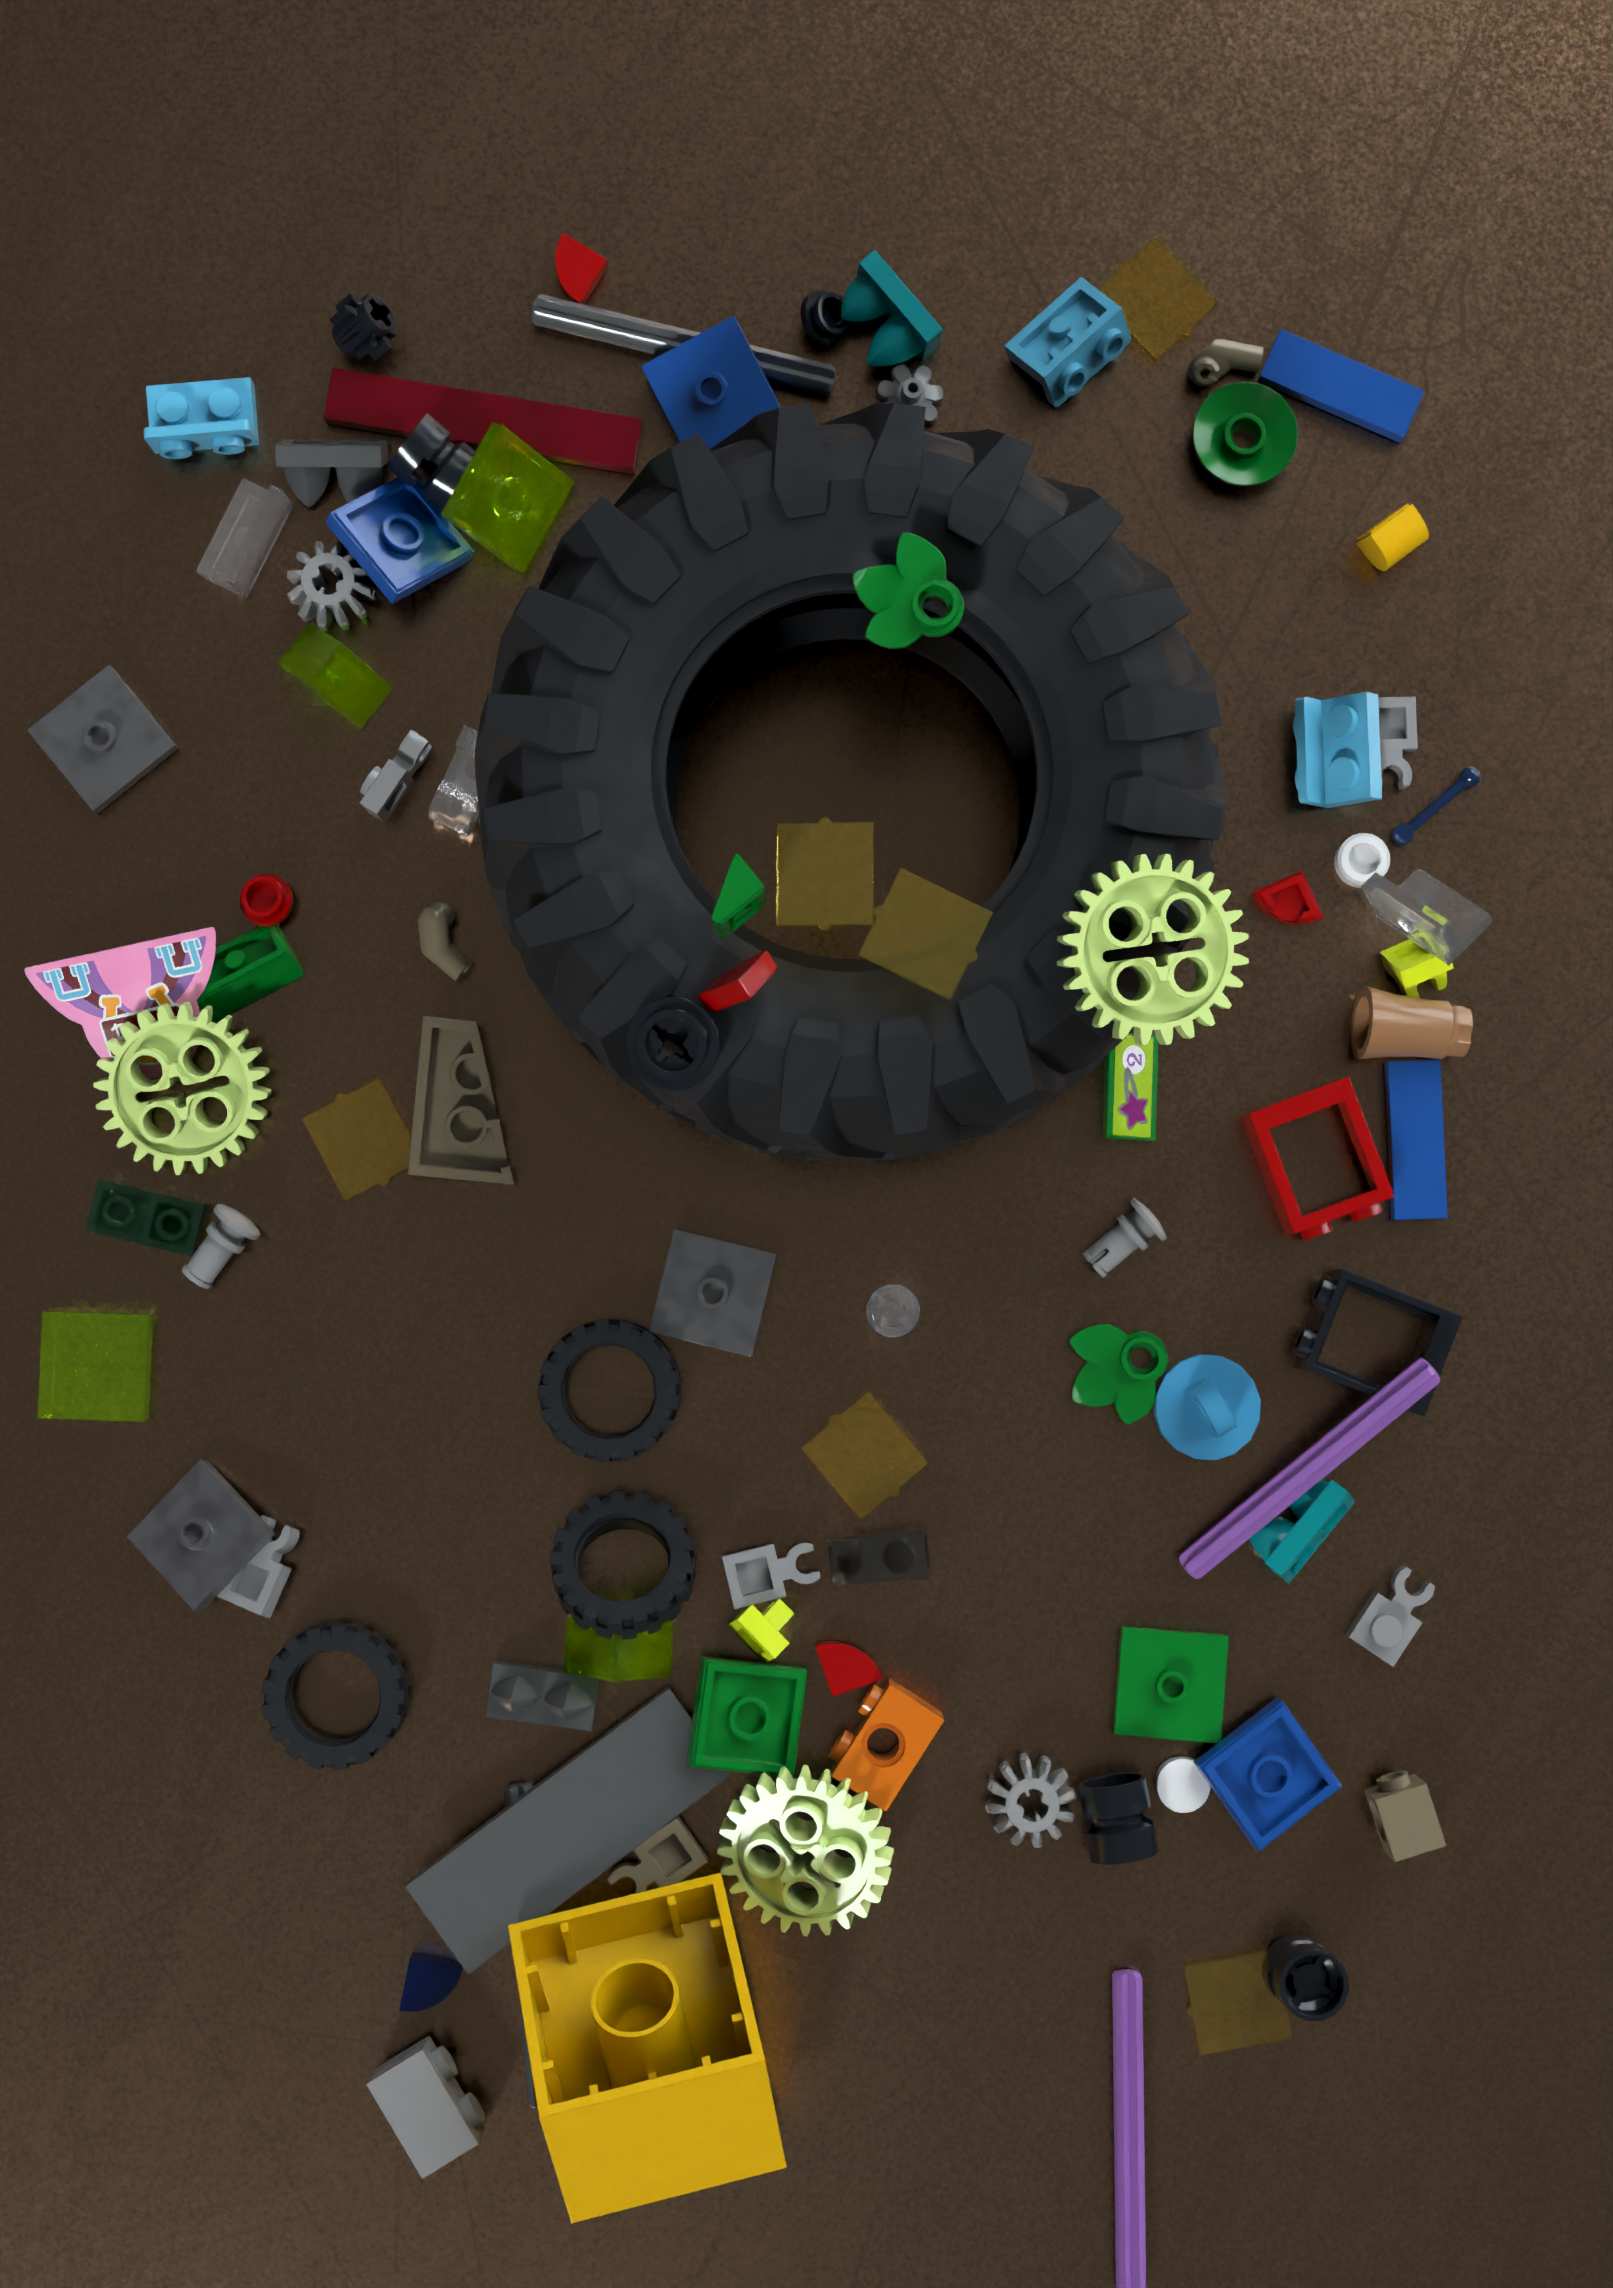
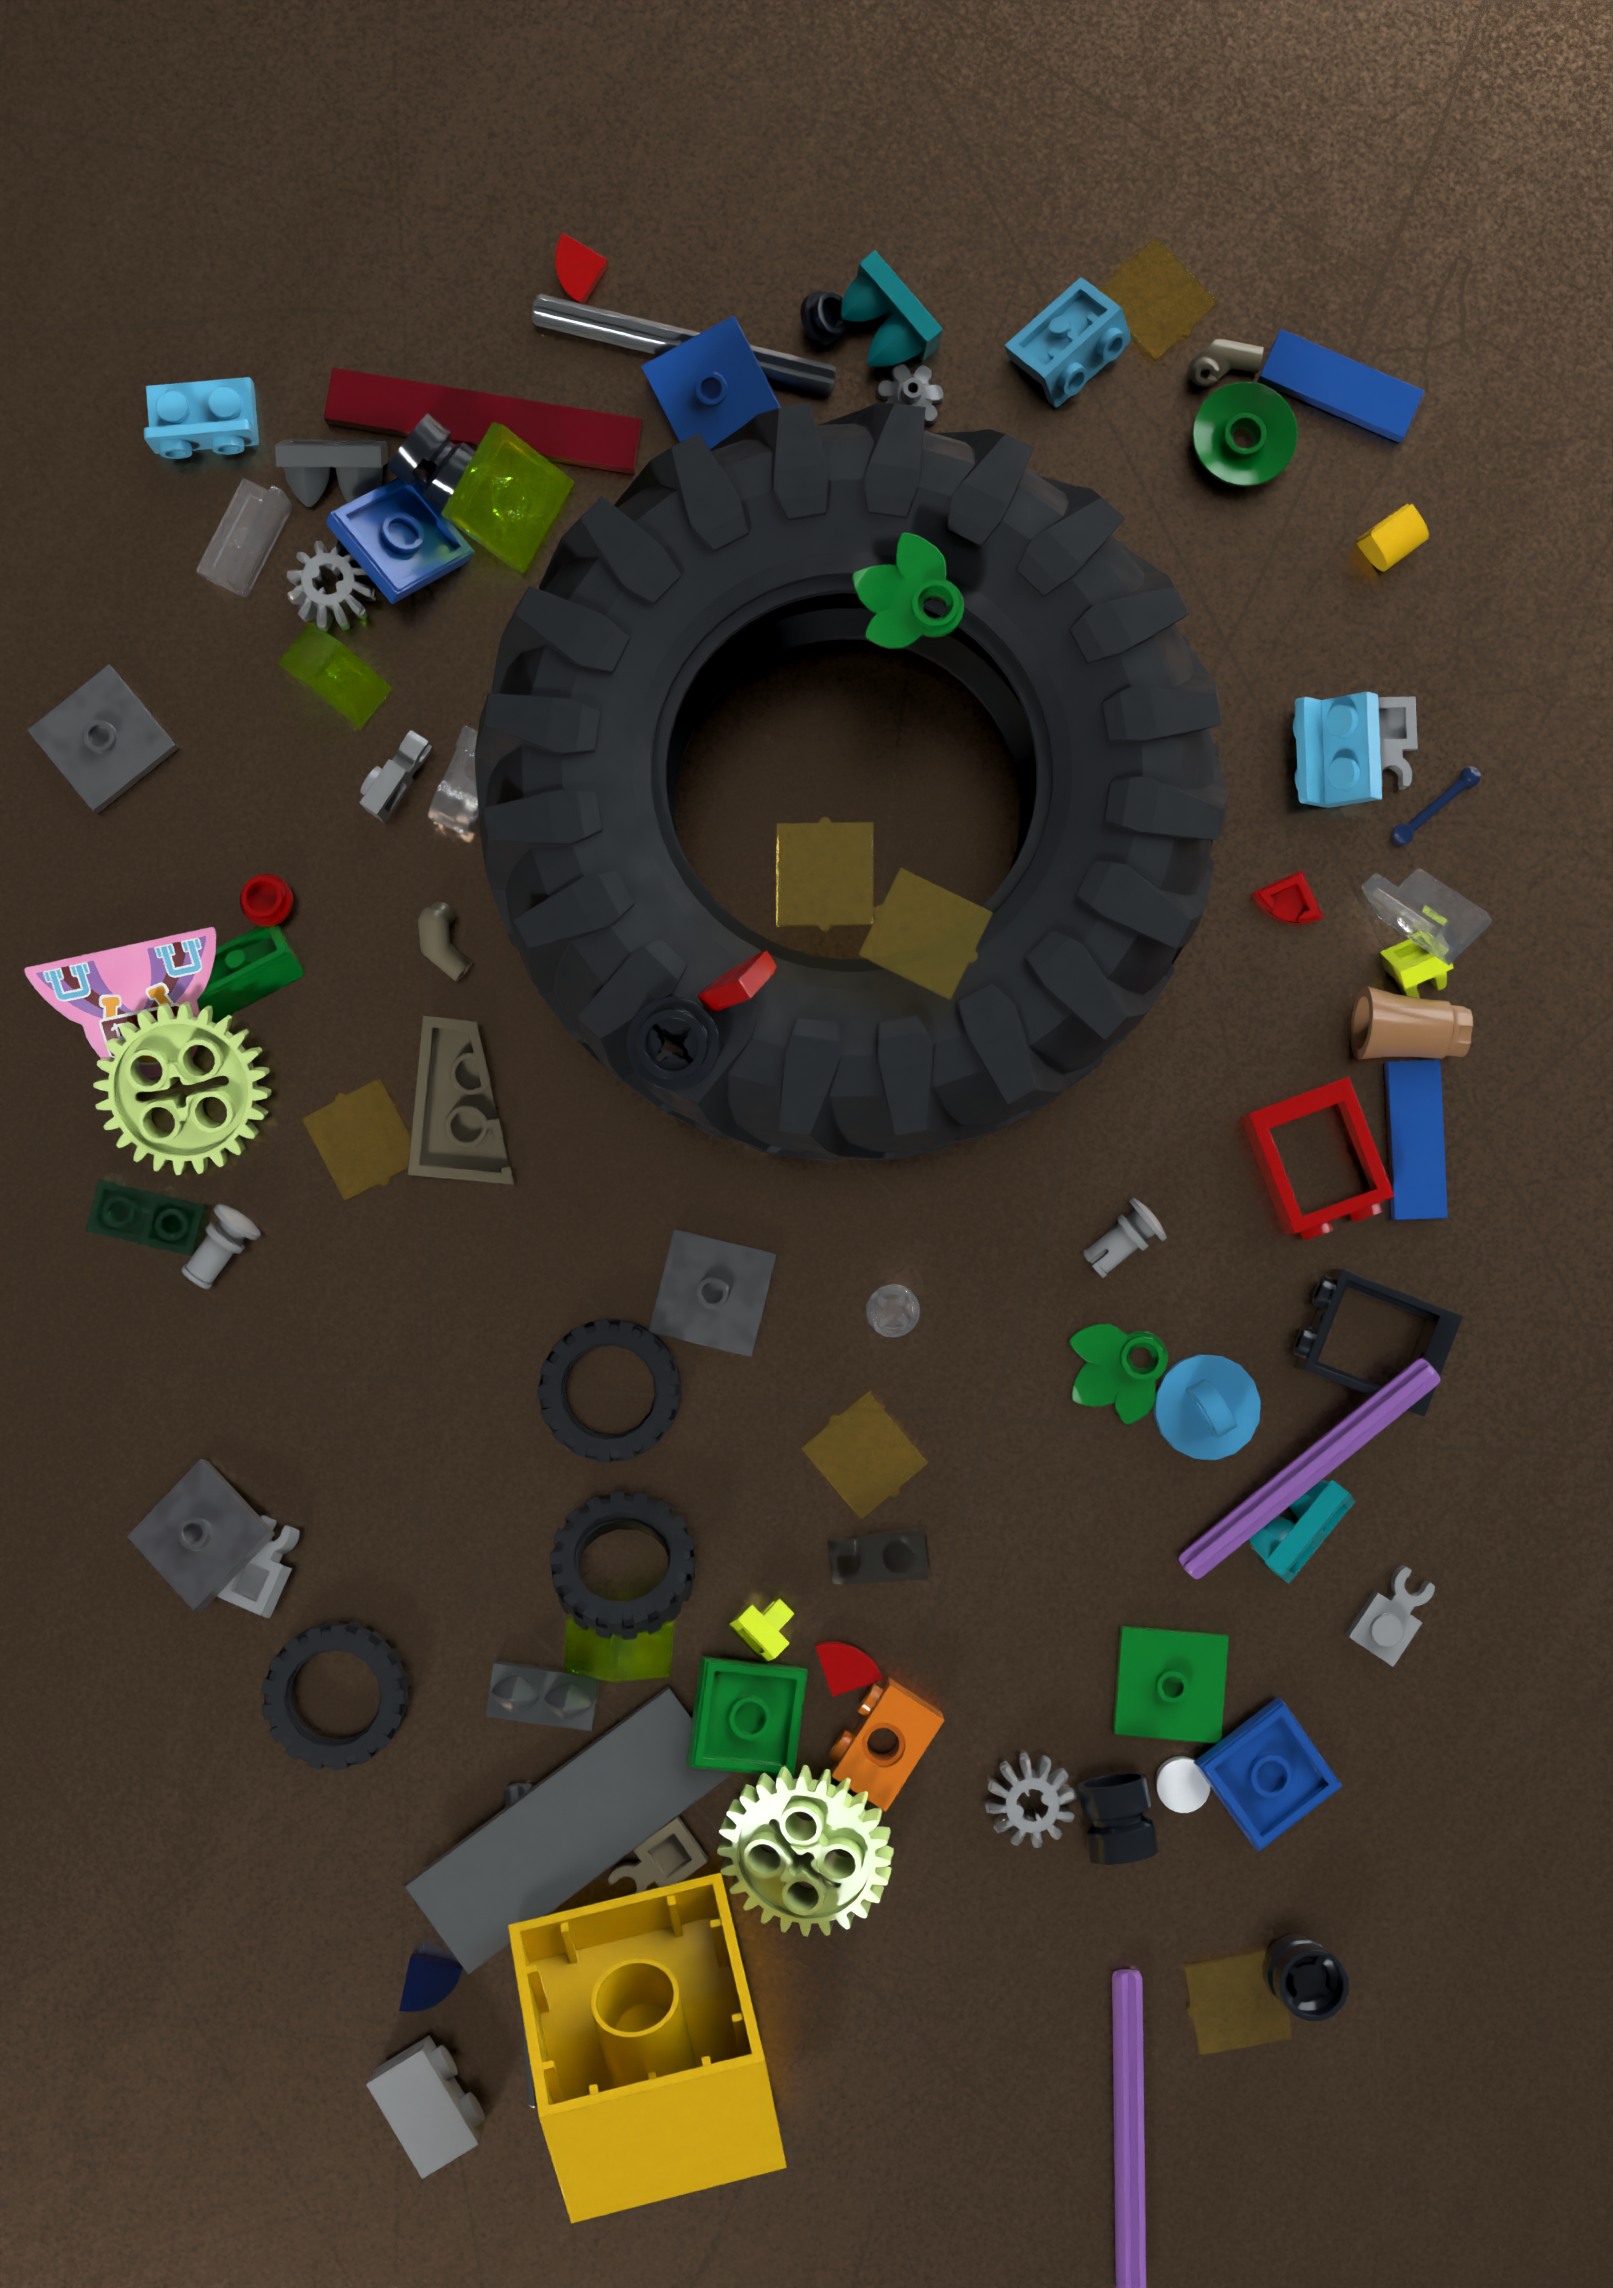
clear neon green tile [38,1311,153,1422] -> none
black gear [330,292,398,361] -> none
green slope [712,853,766,939] -> none
light grey plate [721,1543,821,1609] -> none
yellowish green gear [1057,854,1249,1045] -> none
slope [1102,1033,1159,1141] -> none
white tile [1334,833,1390,888] -> none
dark tan brick [1364,1771,1446,1862] -> none

